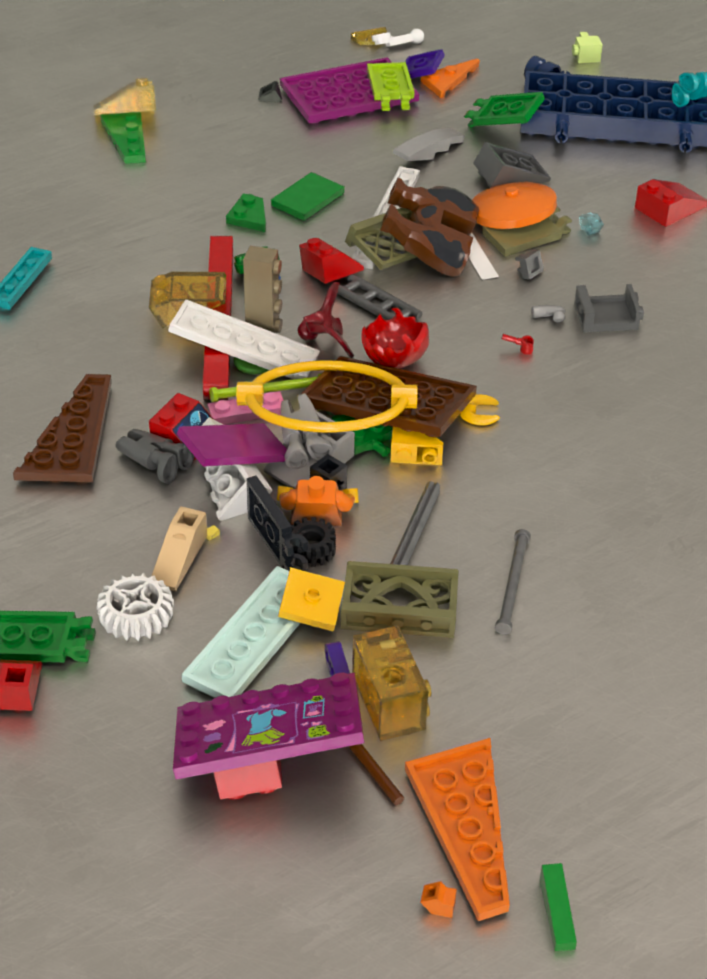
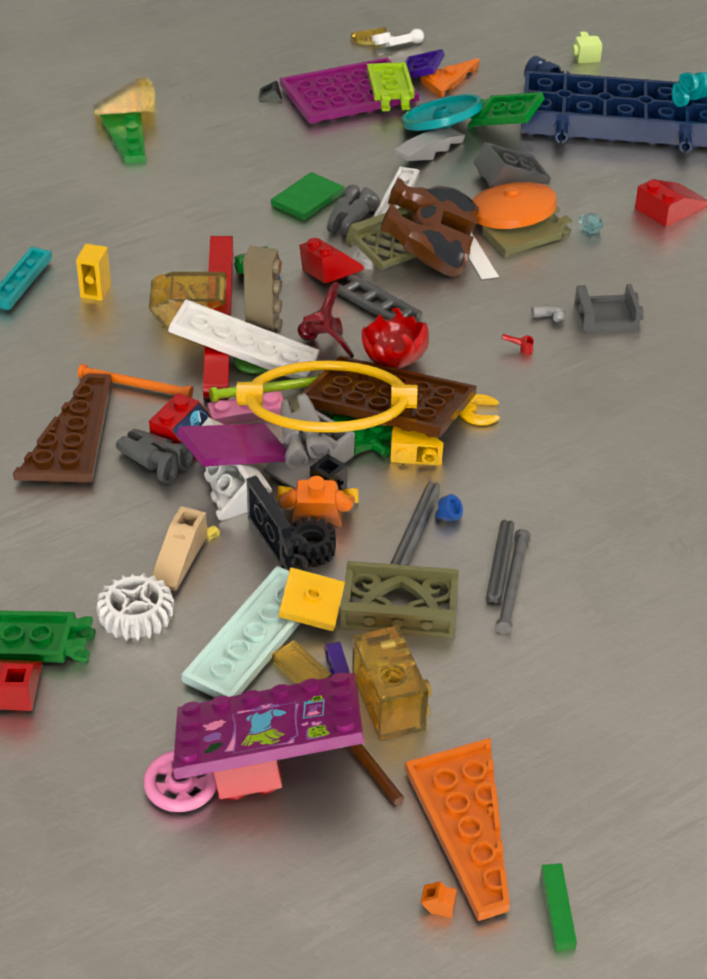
green wing [226,194,266,232] -> none
dark grey tile [515,249,544,280] -> none
none -> yellow brick [76,244,111,301]
none -> orange bar [77,364,193,398]
none -> bright pink plate [143,750,217,812]
none -> clear yellow tile [272,640,332,684]
none -> dark grey piece [327,185,380,236]
none -> teal dish [402,94,483,131]
none -> blue tile [435,494,463,522]
none -> dark grey axle [486,519,515,604]

